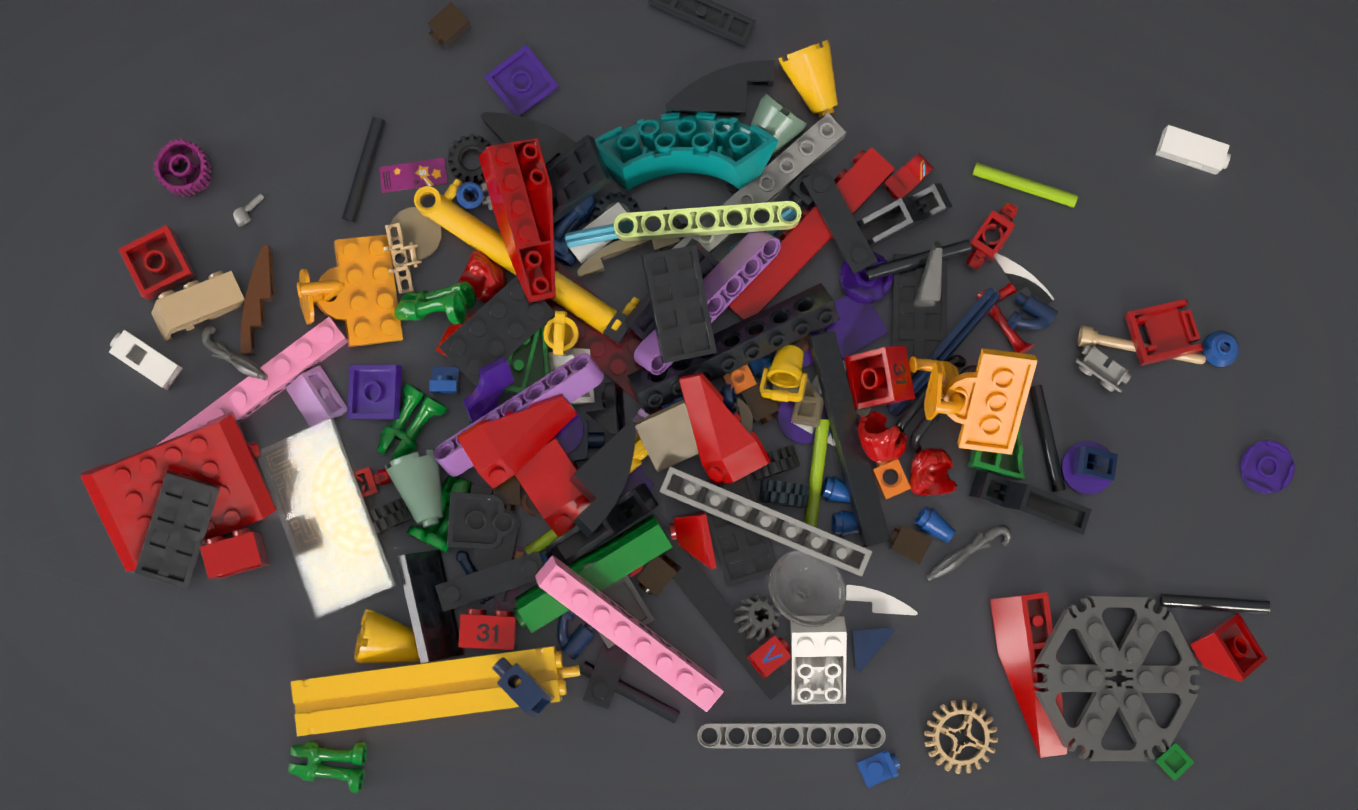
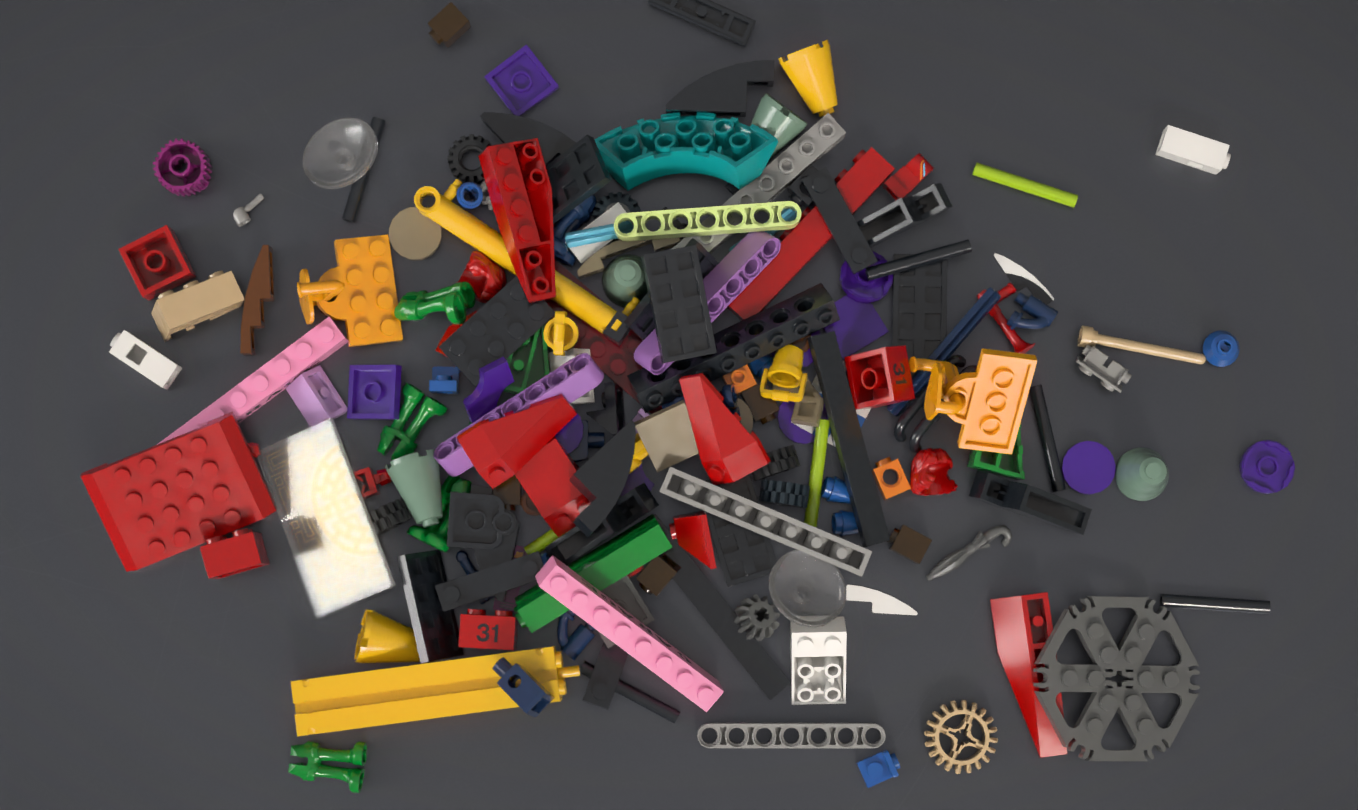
black plate [135,470,220,589] -> none
dark grey piece [202,326,268,381] -> none
magenta sticker [379,157,448,193] -> none
tan piece [383,222,422,294] -> none
red brick [746,635,792,678] -> none
dark blue slope [851,627,895,672] -> none
red hair [858,411,907,463] -> none
blue cone [914,506,956,543] -> none
slope [917,241,943,301] -> none
red piece [967,202,1018,270] -> none
dark blue slope [1072,446,1118,481] -> none
red container [1125,299,1203,366] -> none
green plate [1154,742,1194,781] -> none
red slope [1190,613,1267,682] -> none
none -> clear dish [302,118,378,189]
none -> sand green cone [602,254,648,307]
none -> sand green cone [1115,447,1169,501]

